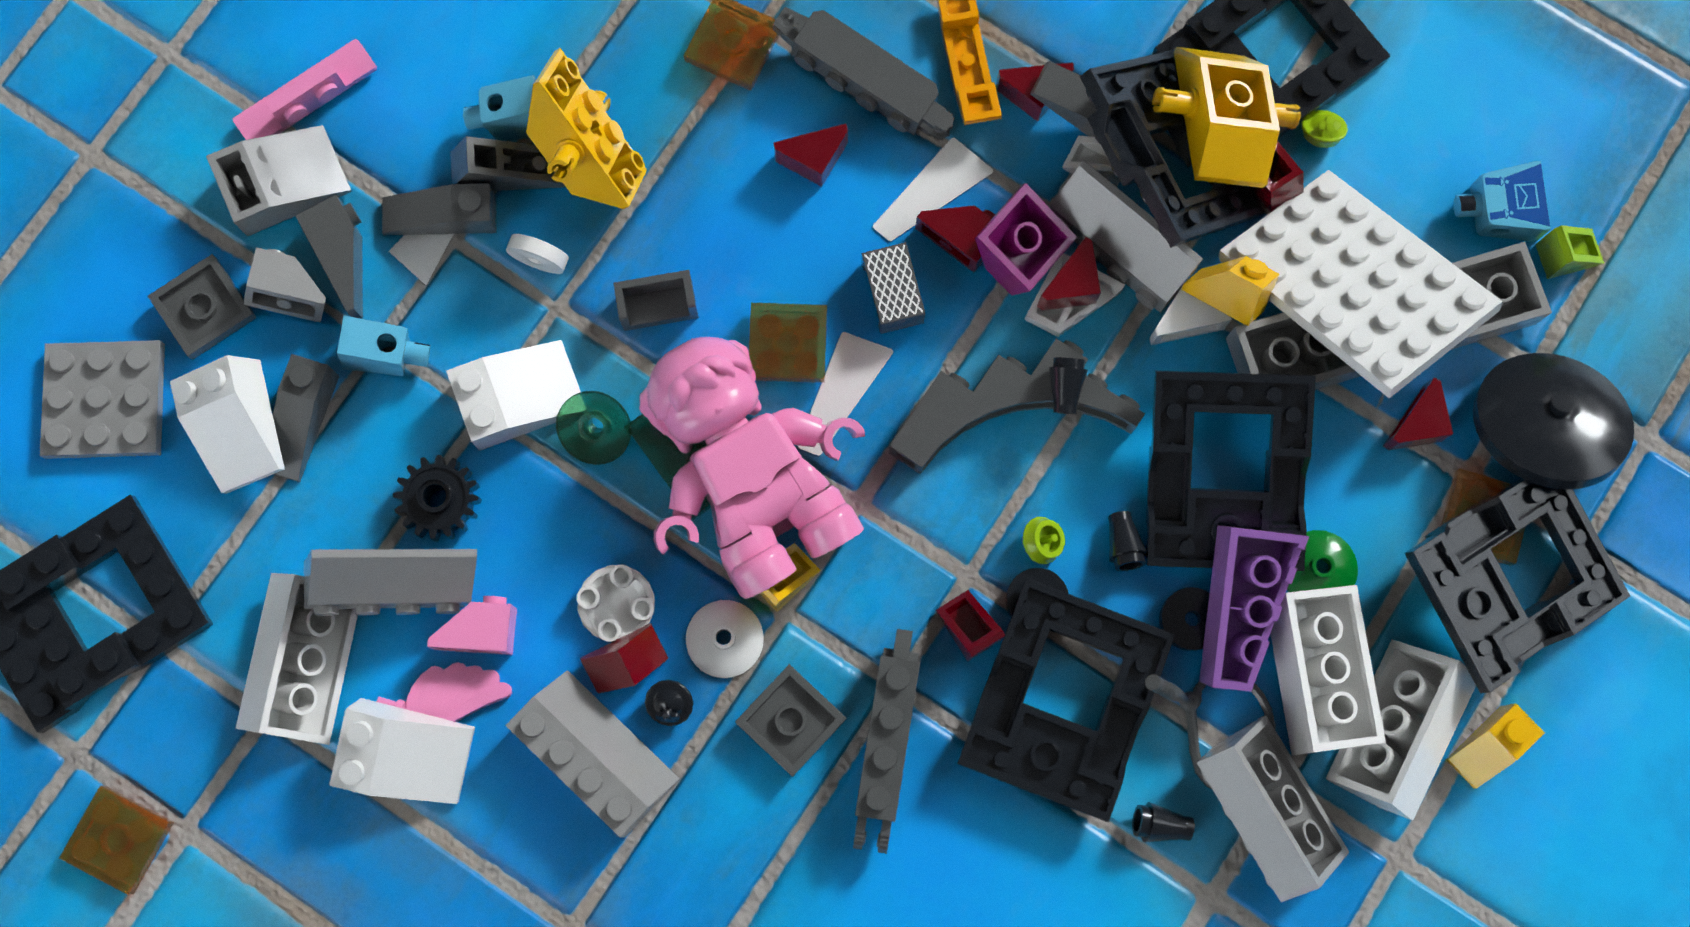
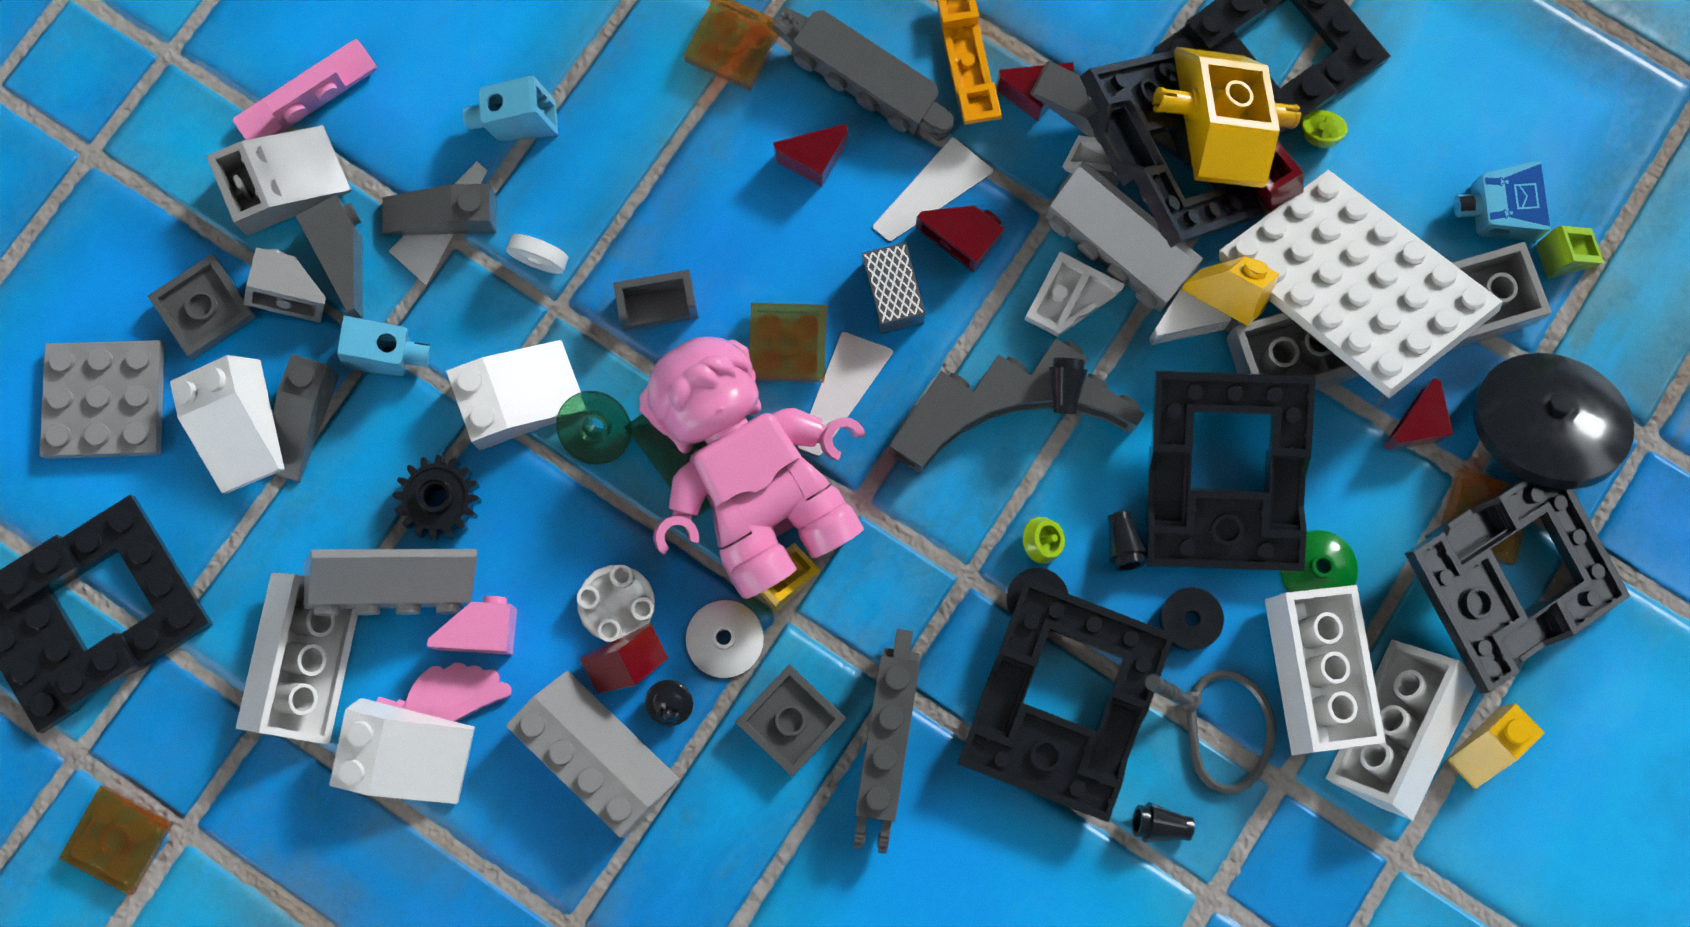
dark grey slope [451,136,565,191] -> none
yellow slope [526,48,647,209] -> none
dark red slope [936,590,1005,661] -> none
magenta slope [975,183,1077,296] -> none
dark red slope [1037,237,1101,311] -> none
light grey slope [1196,715,1349,902] -> none
medium lavender wedge [1199,525,1309,692] -> none

